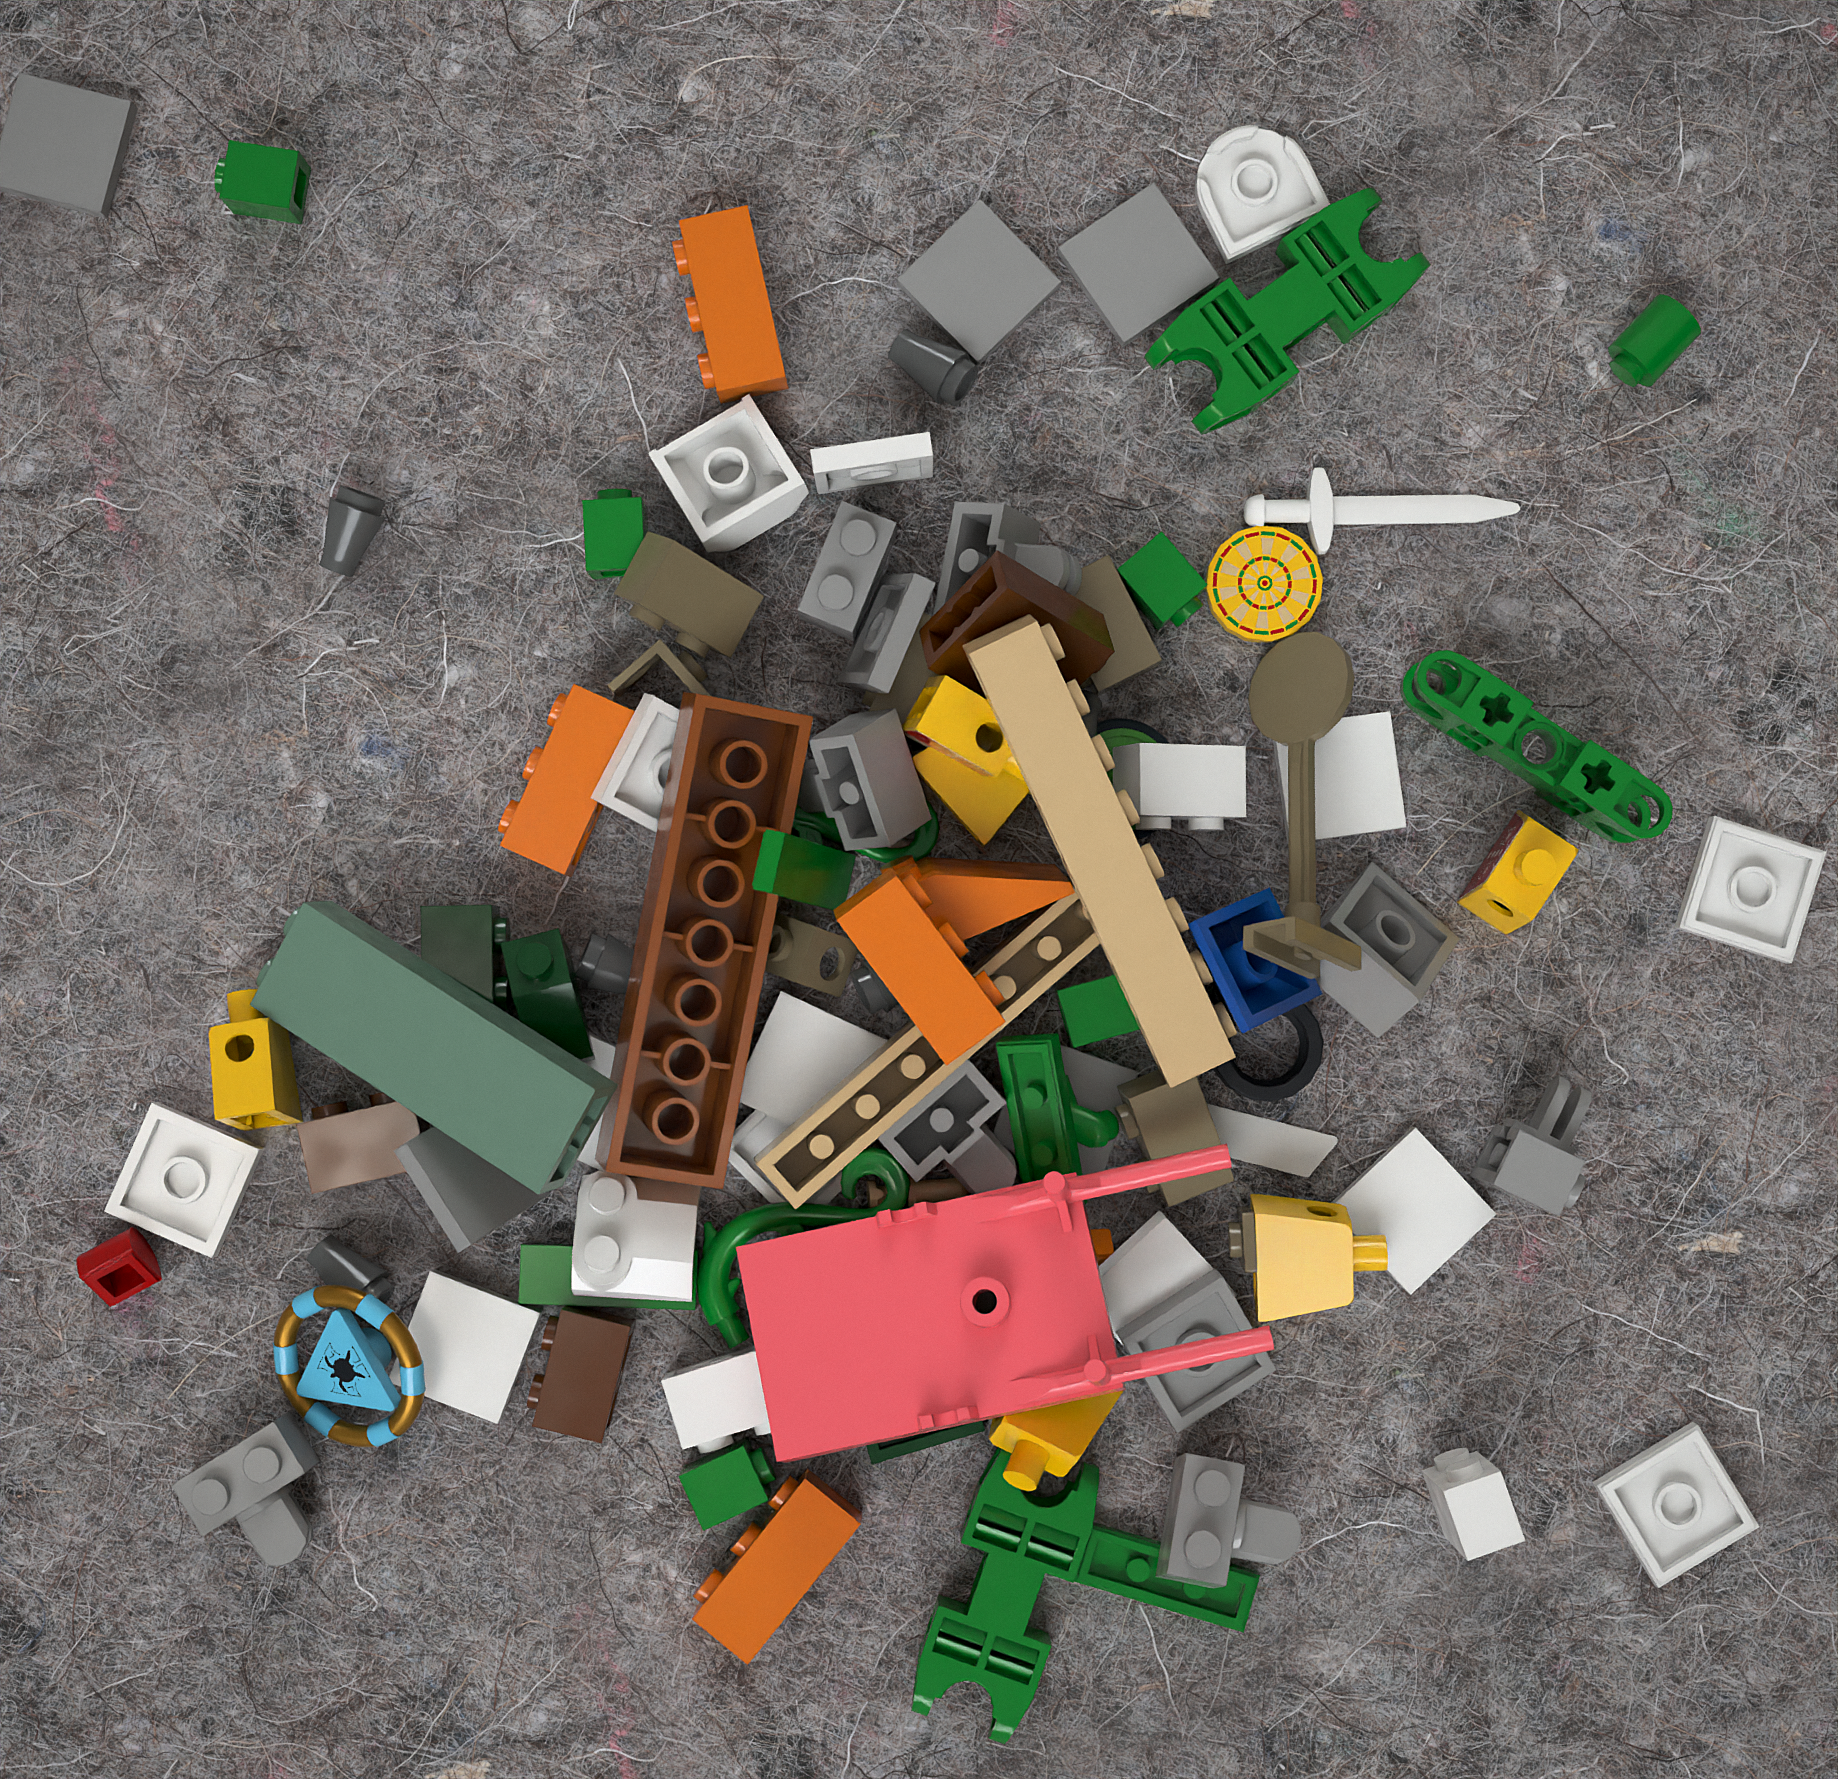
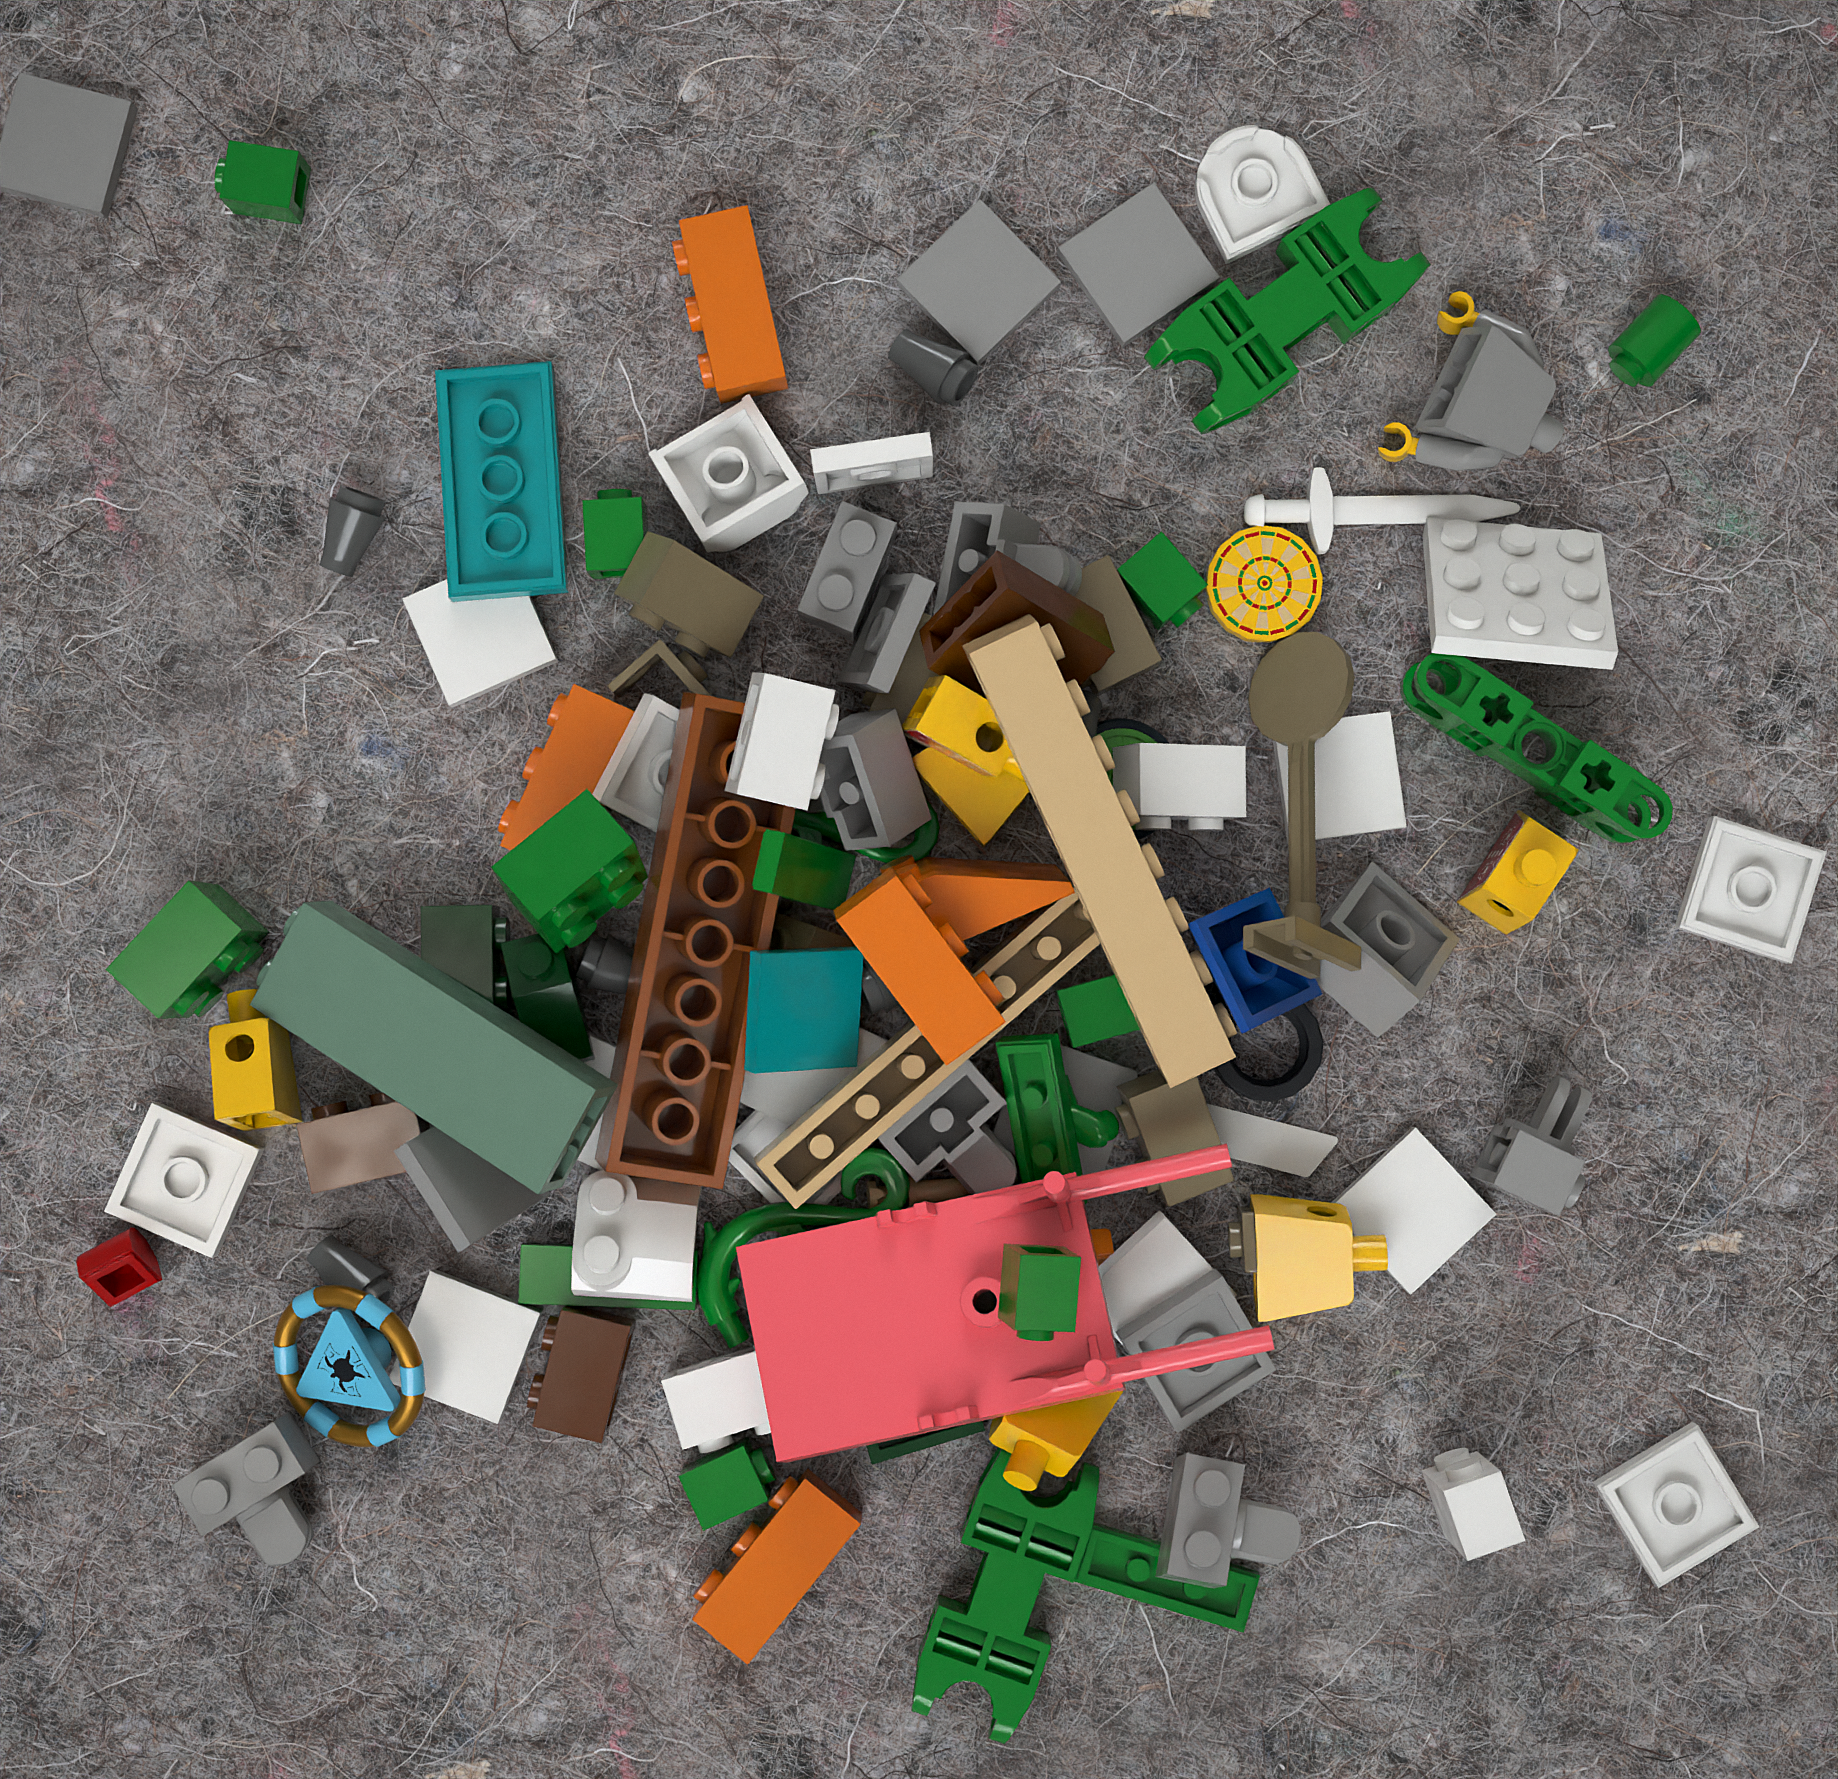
none -> green brick [105,880,269,1019]
none -> white tile [402,579,559,708]
none -> teal tile [435,361,569,602]
none -> green brick [491,789,649,953]
none -> white brick [725,672,839,810]
none -> teal tile [744,947,863,1074]
none -> green brick [998,1244,1081,1341]
none -> light grey torso [1378,291,1564,471]
none -> white plate [1423,517,1618,670]

